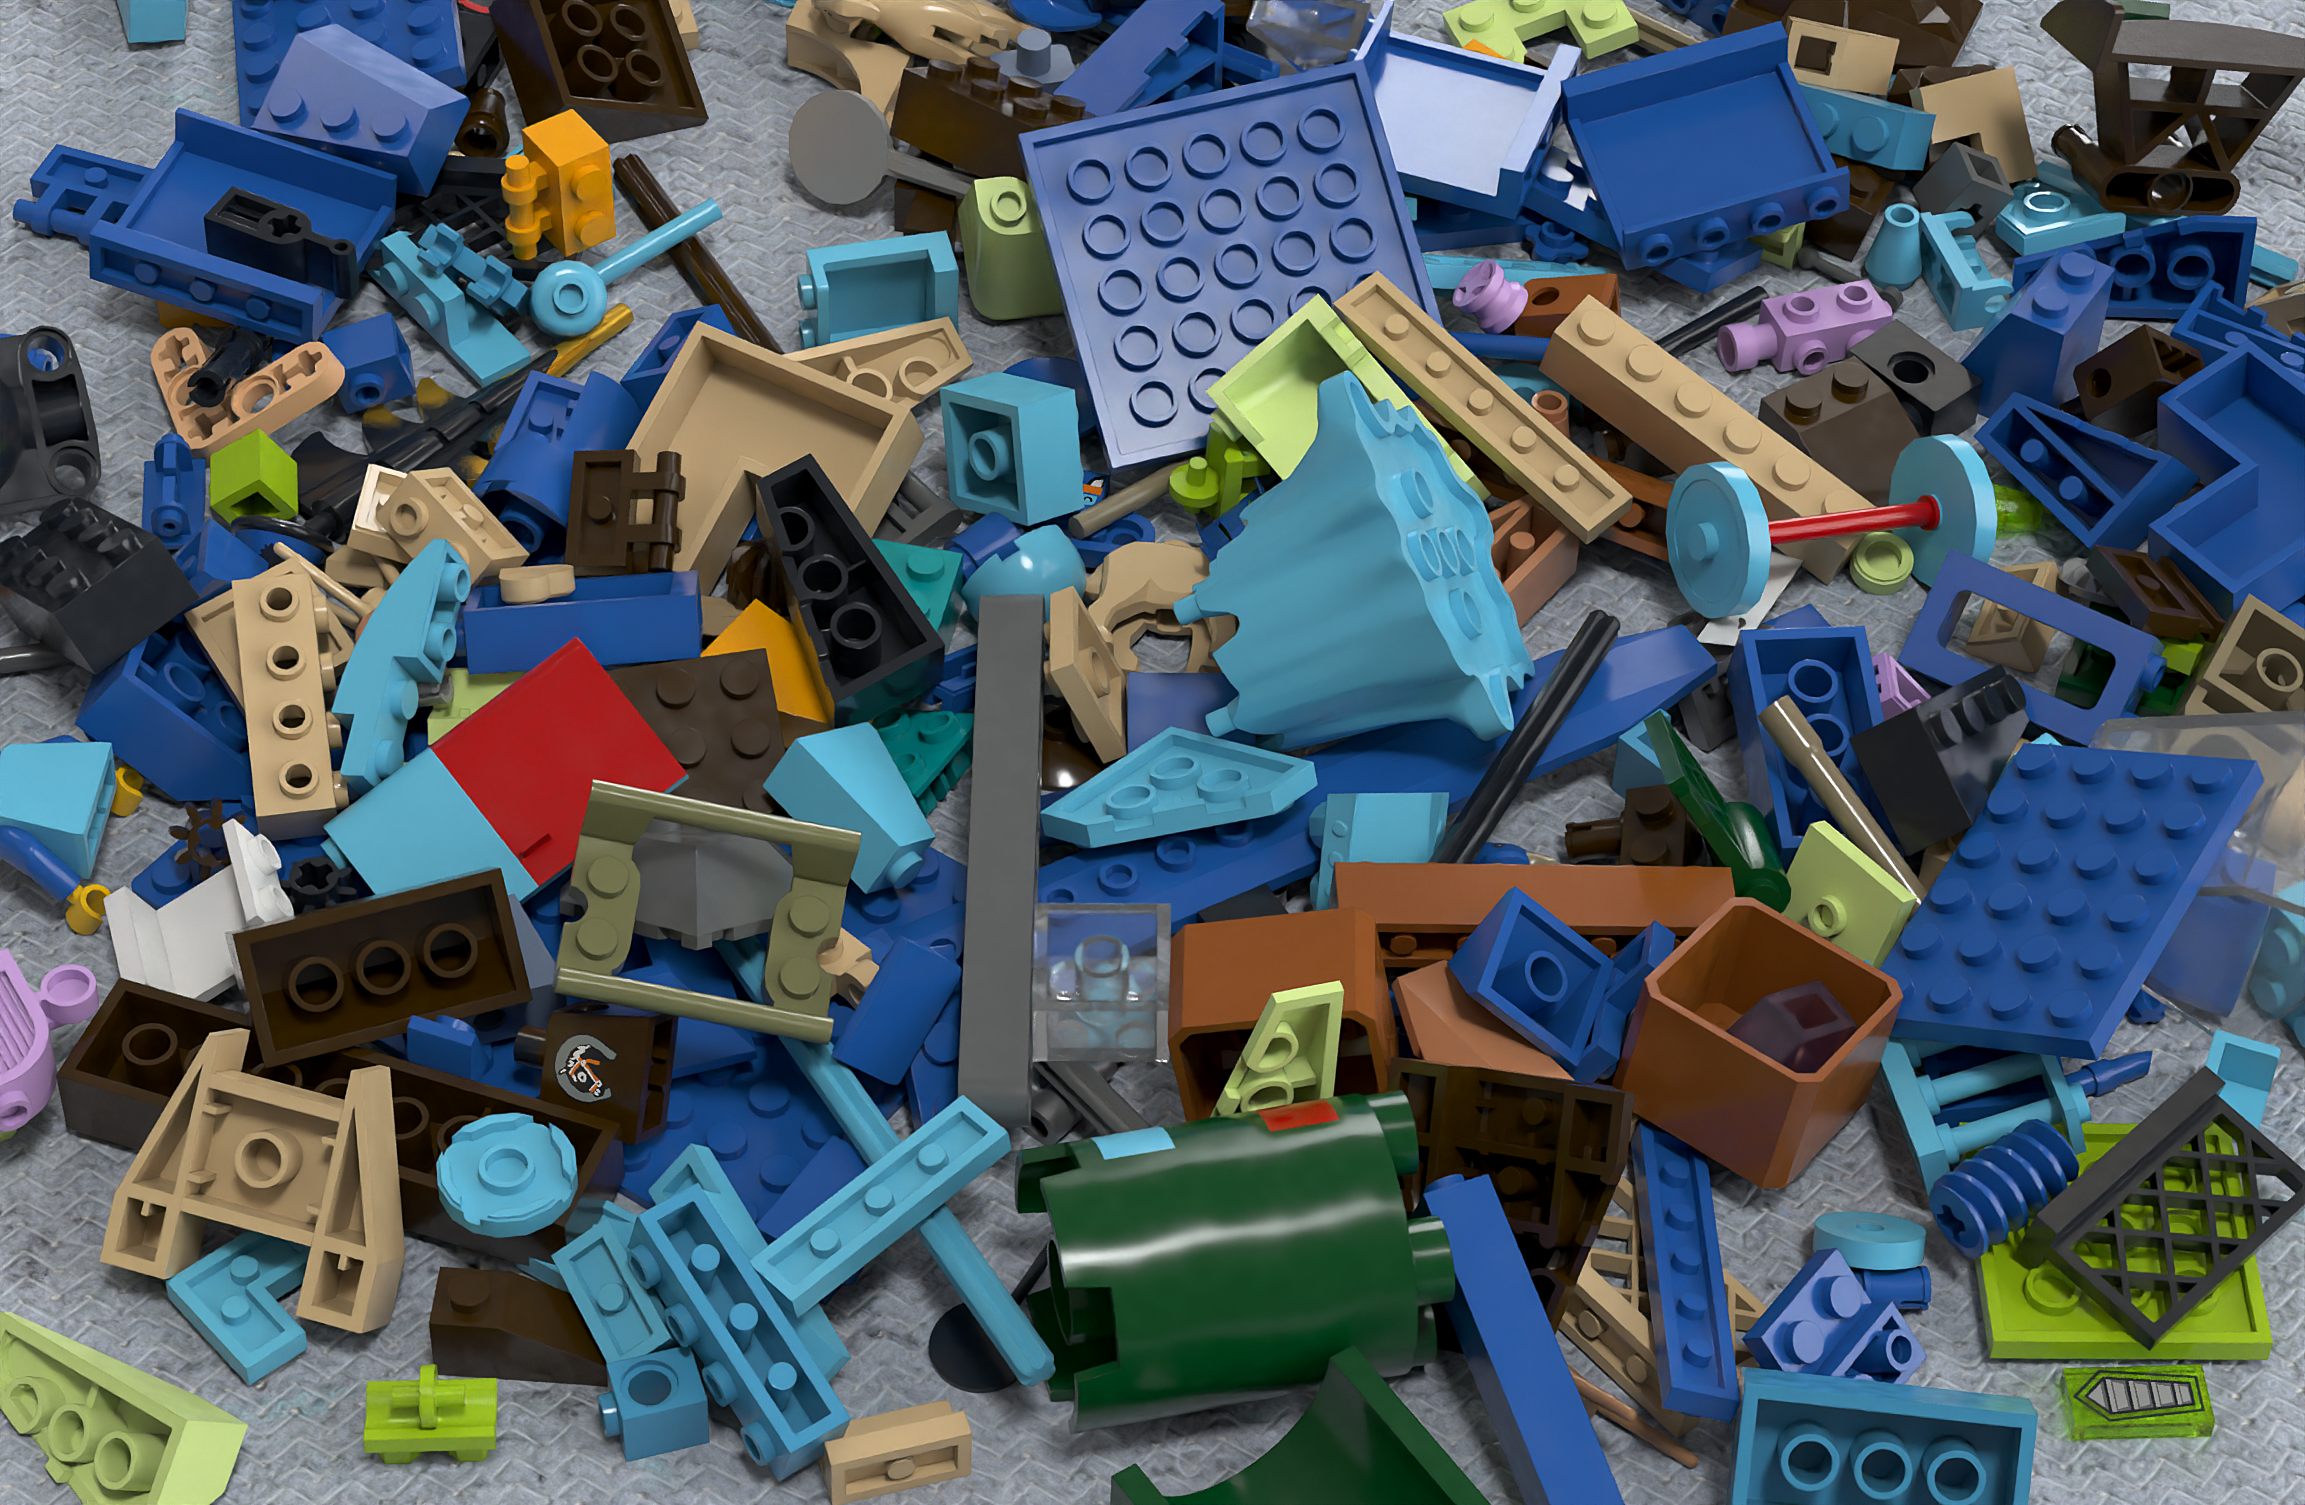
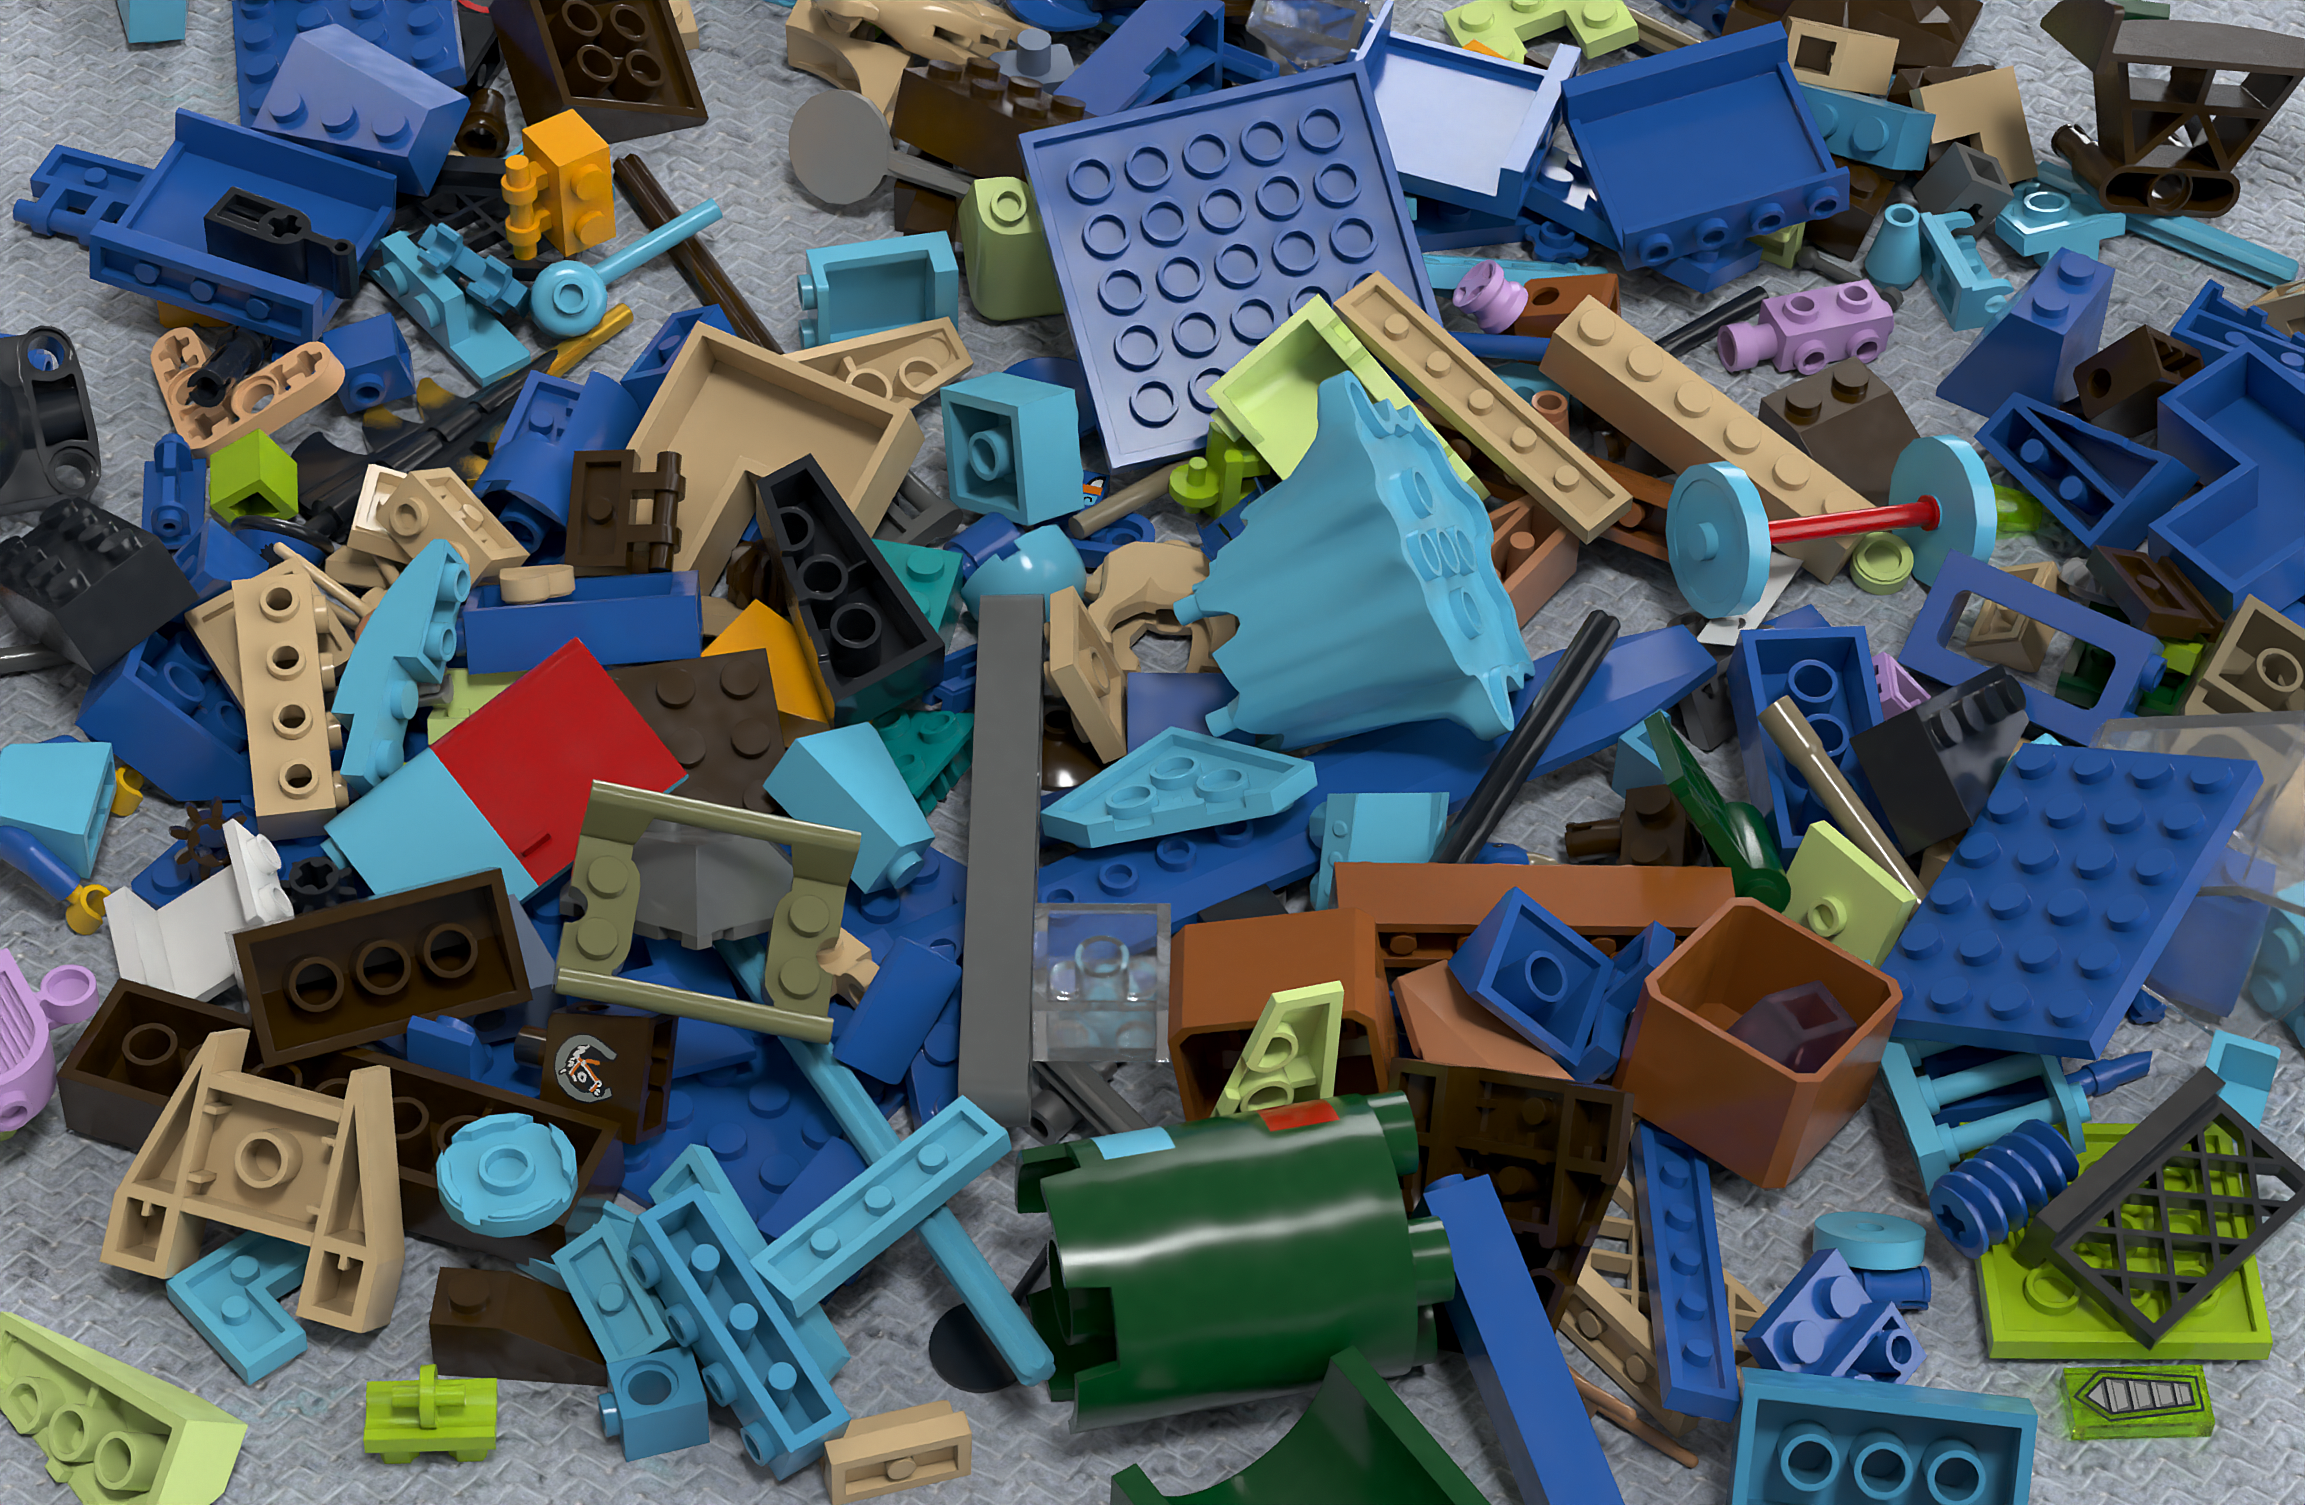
black brick [1846,319,1984,438] -> none
blue wedge [2009,215,2257,319] -> none

